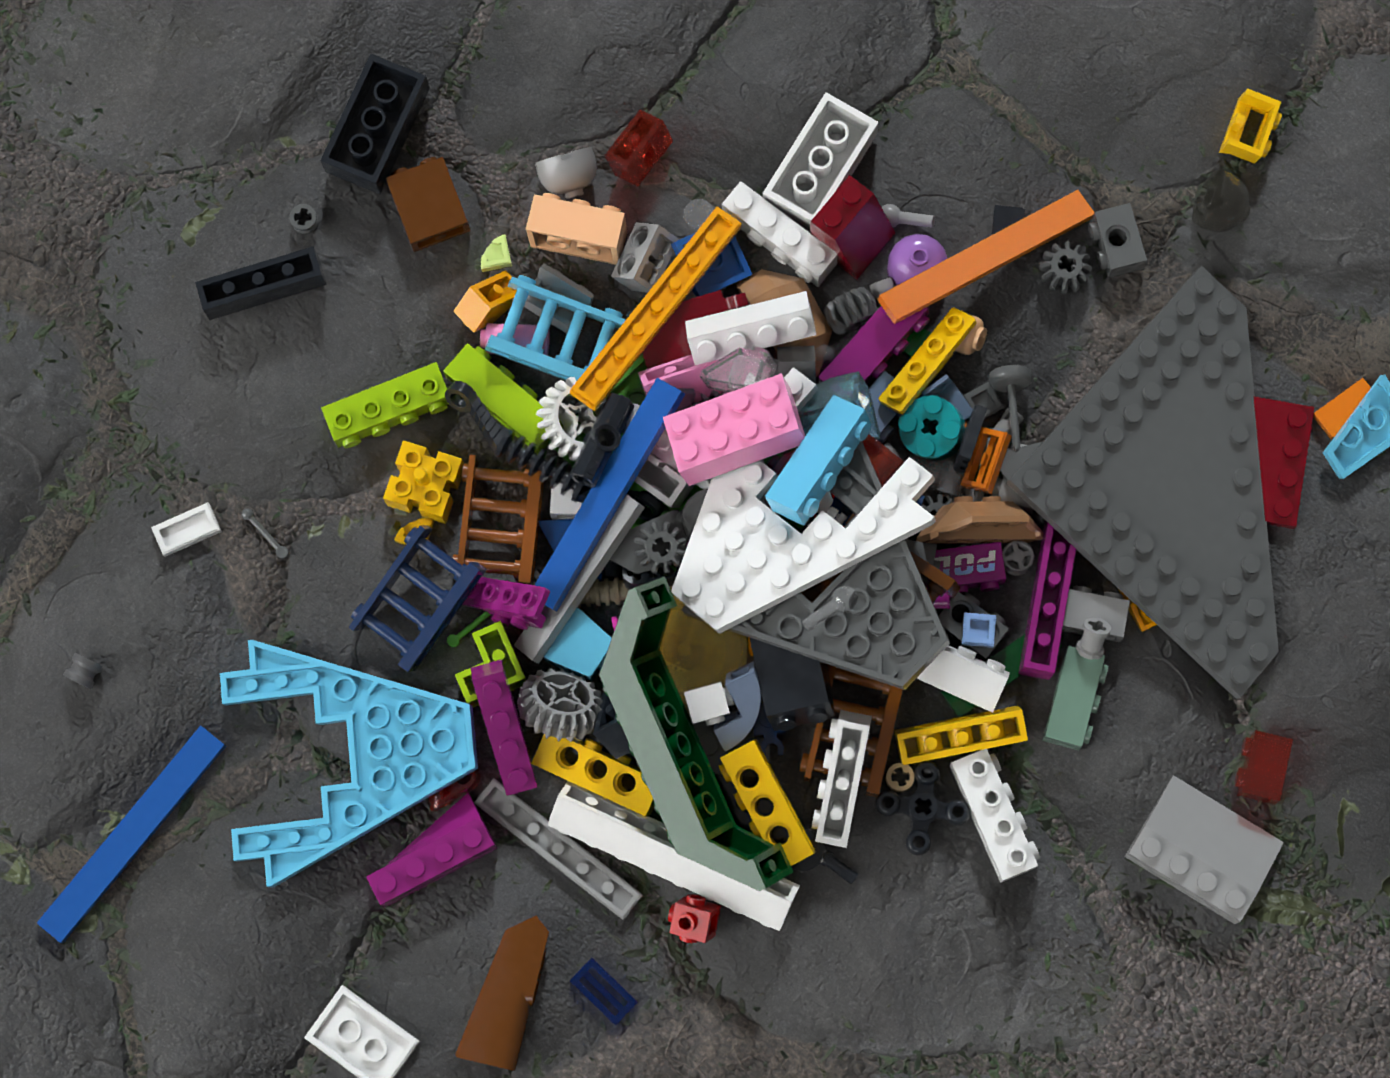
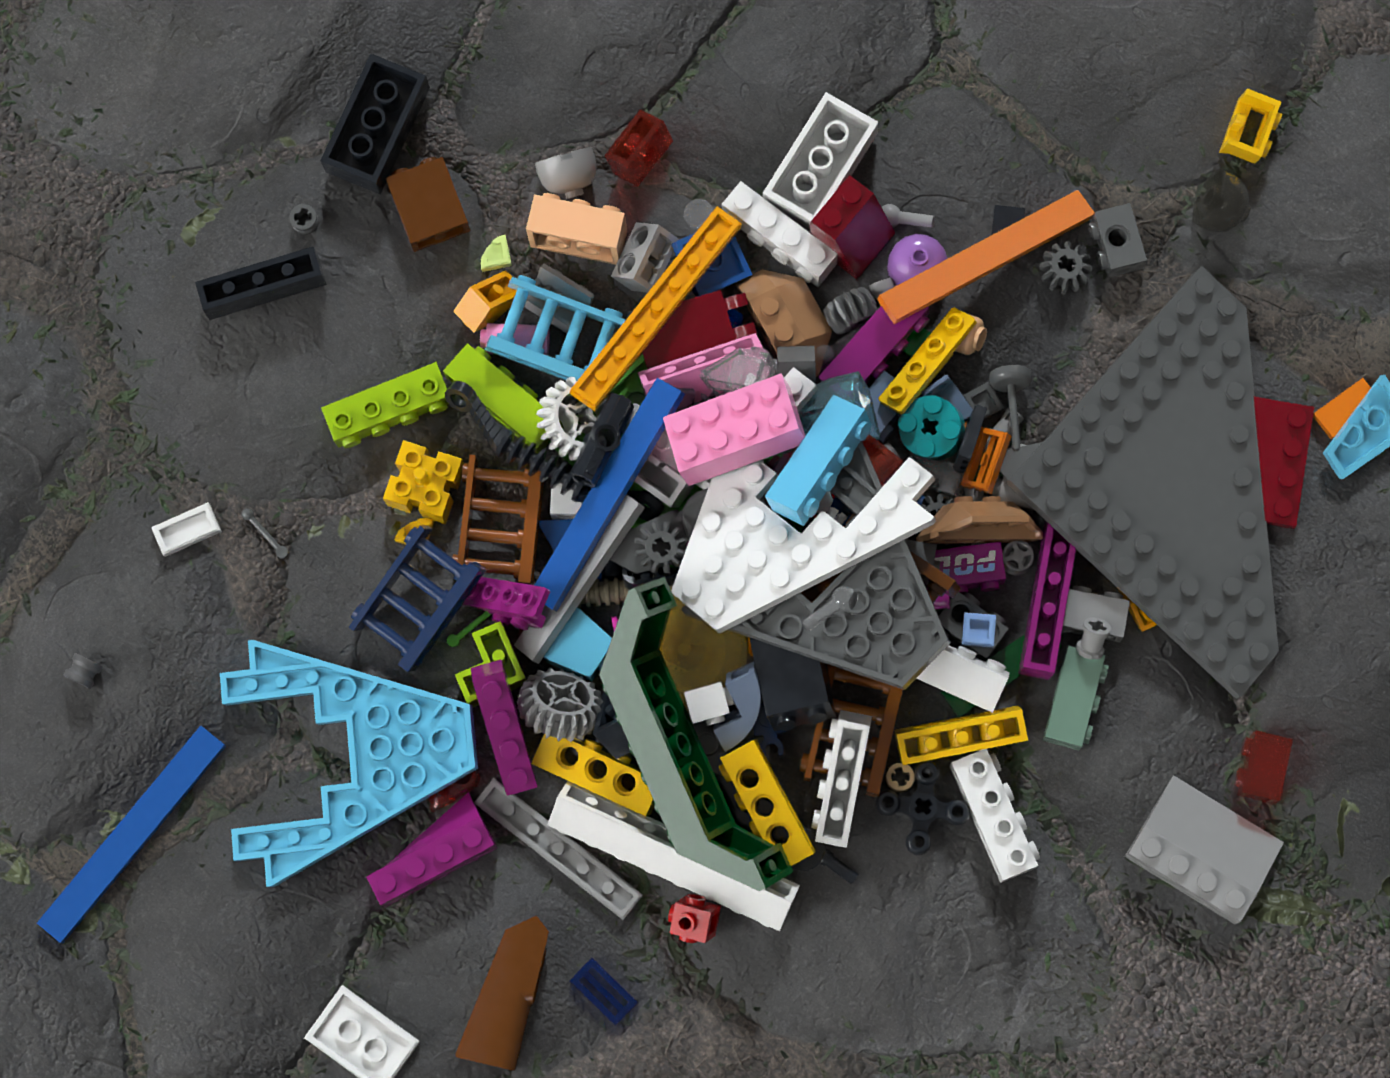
white brick [685,291,817,365] -> none

